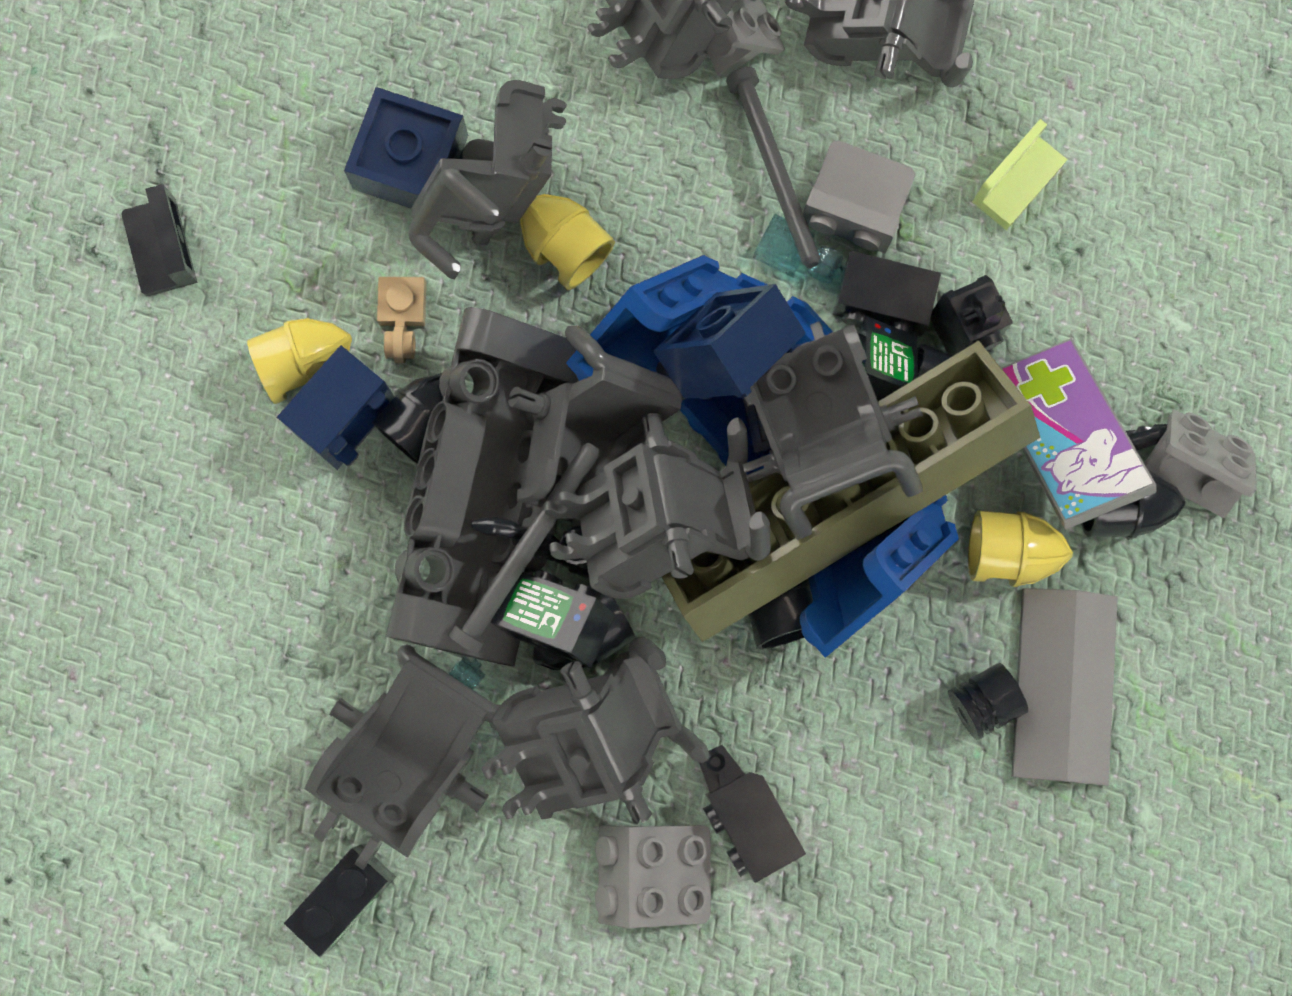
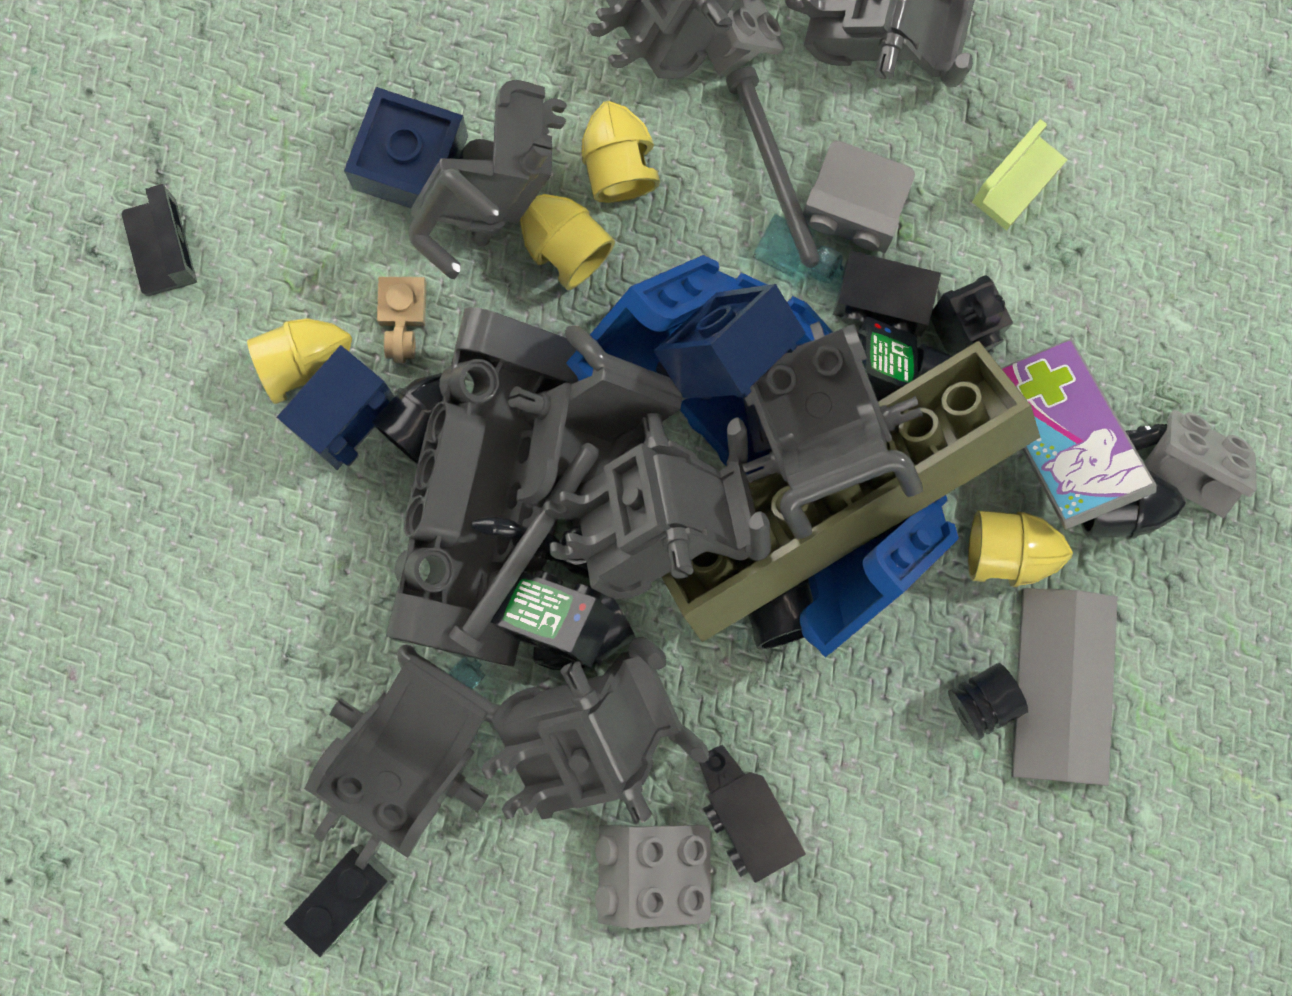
none -> light yellow helmet [582,101,660,203]

